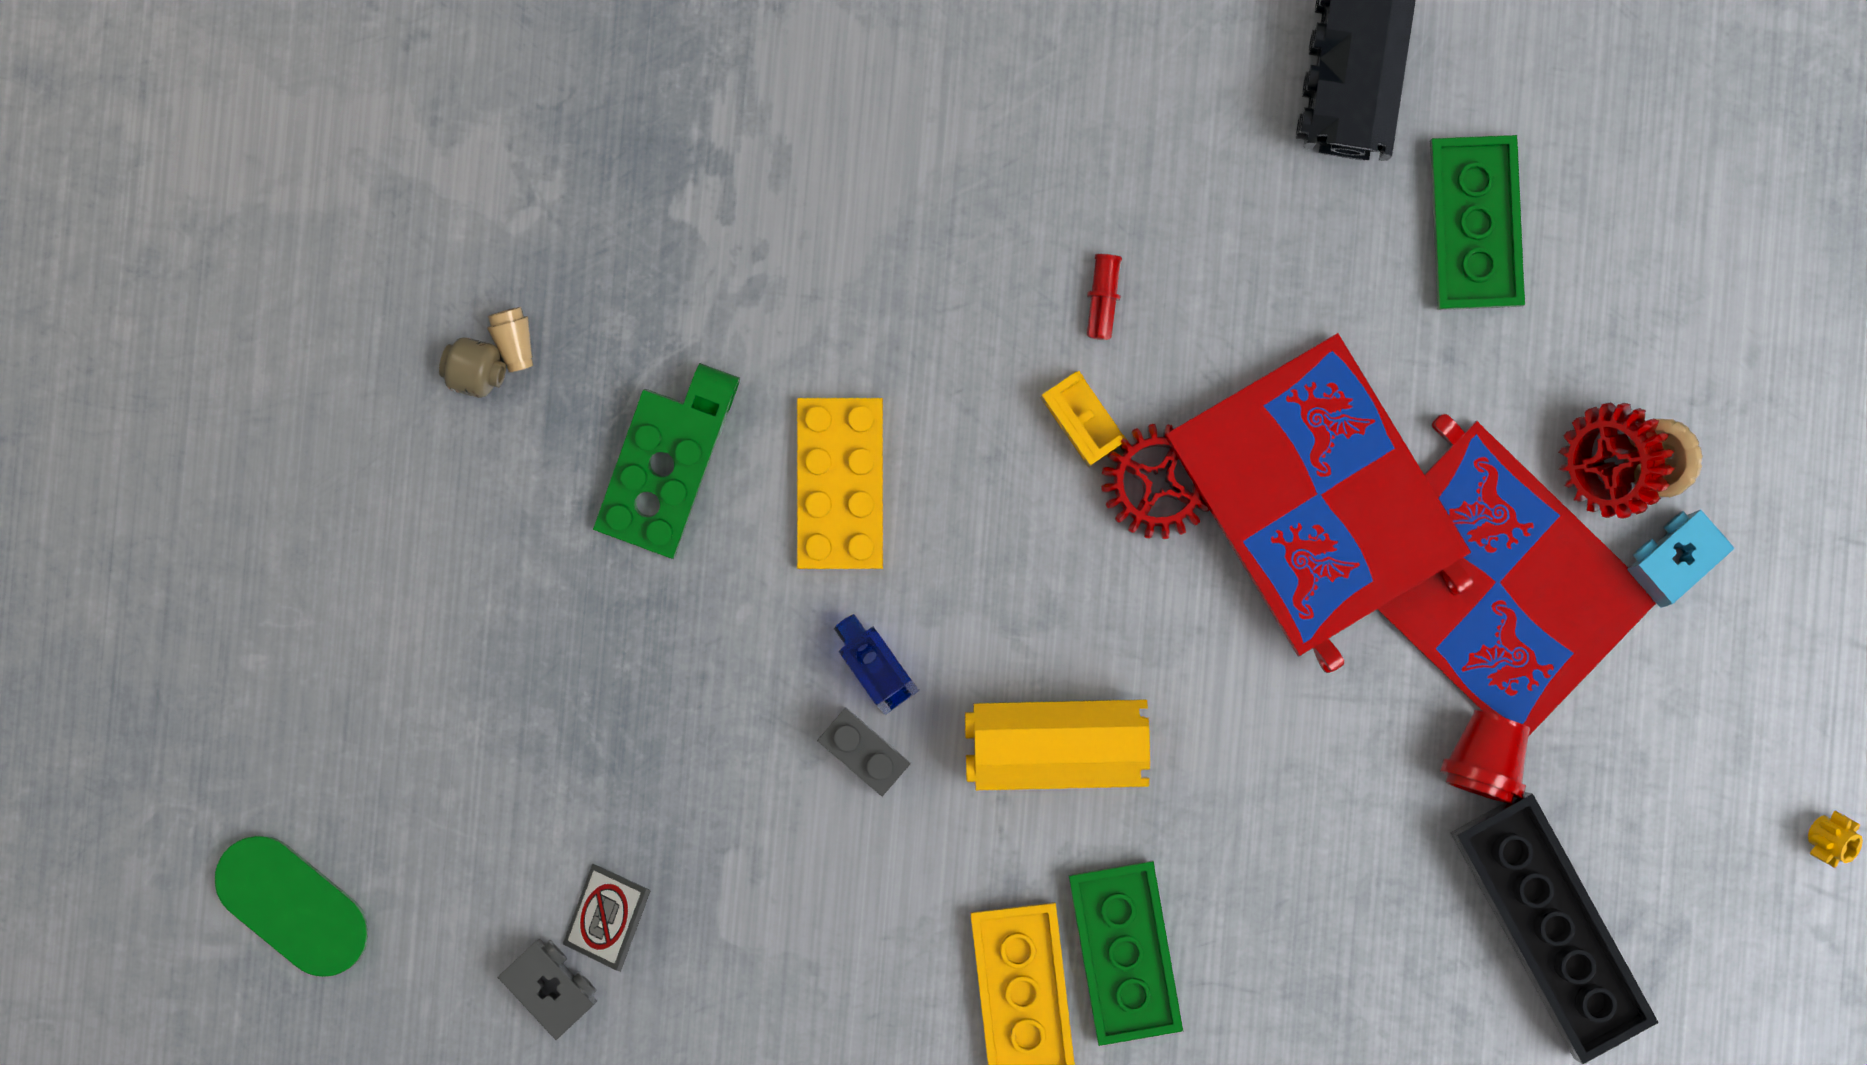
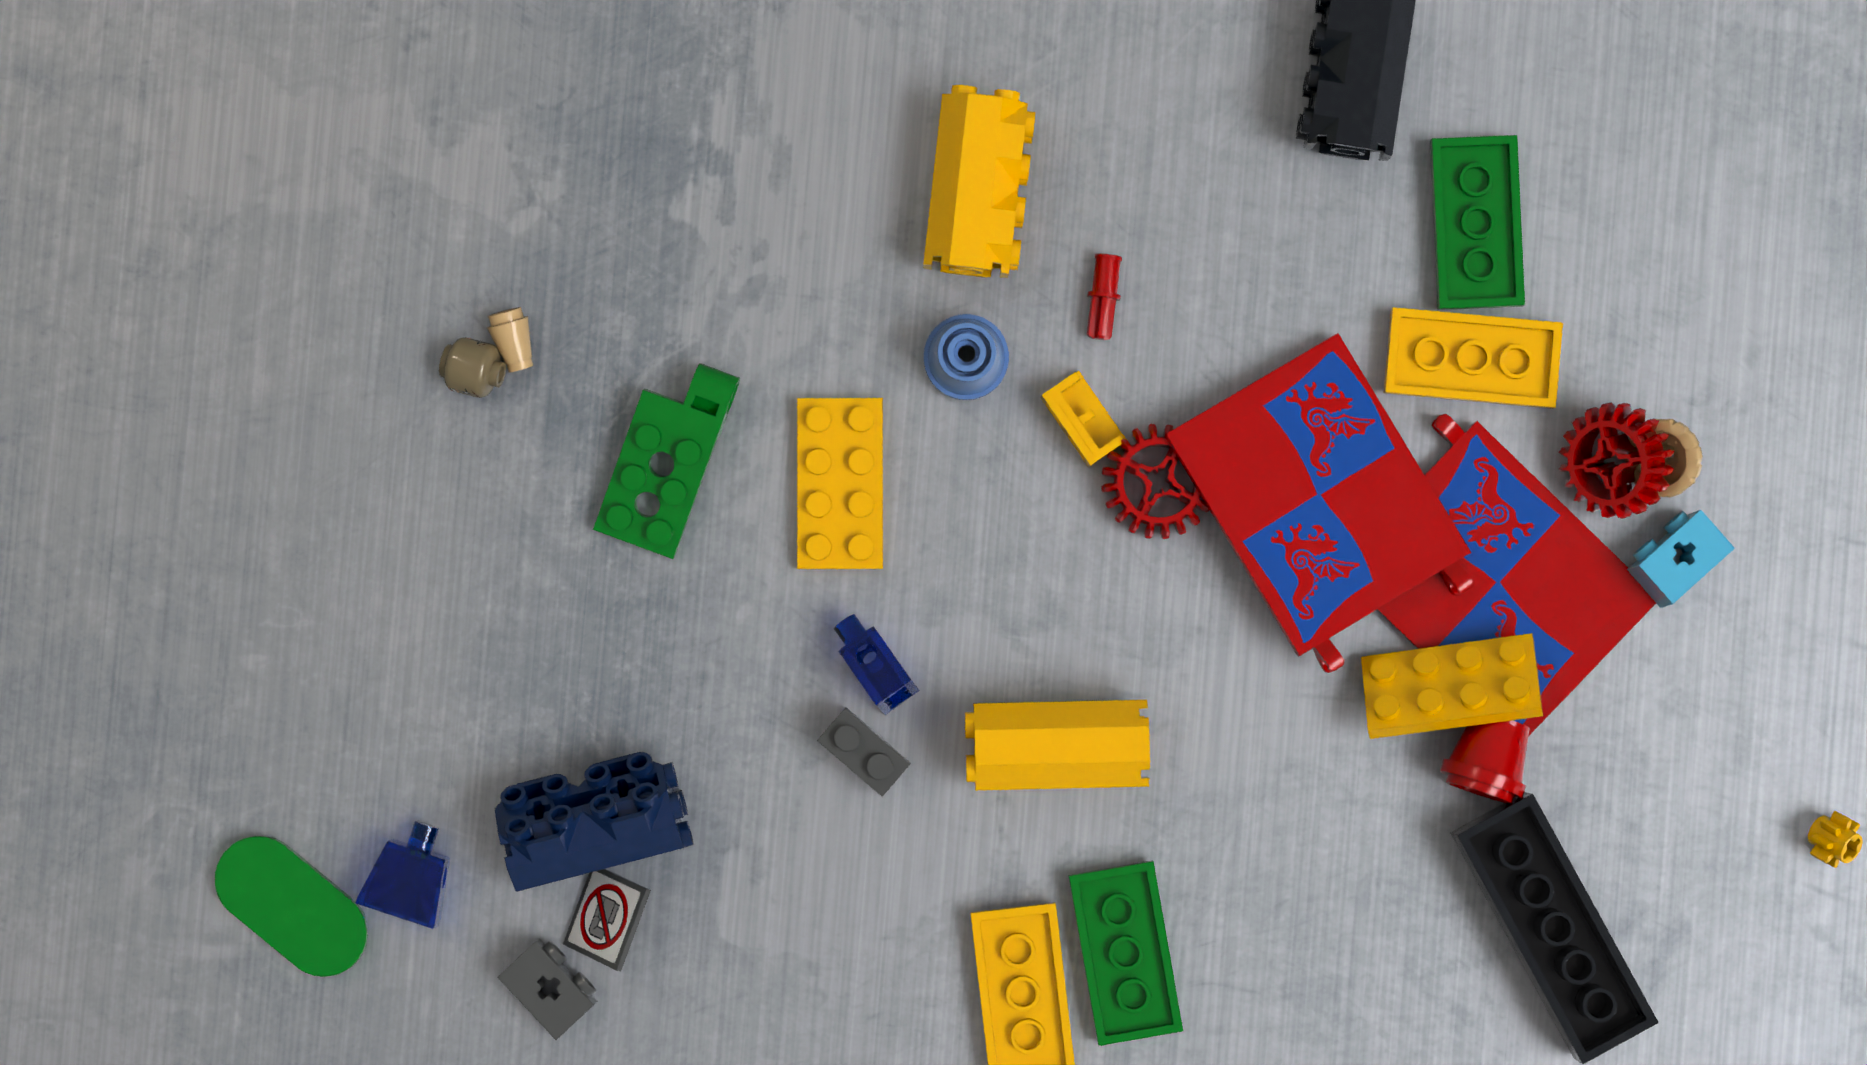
none -> clear blue torso [355,821,450,929]
none -> dark blue brick [495,752,694,892]
none -> yellow brick [923,85,1036,278]
none -> medium blue piece [924,314,1009,400]
none -> yellow plate [1361,633,1543,739]
none -> yellow plate [1383,307,1563,409]

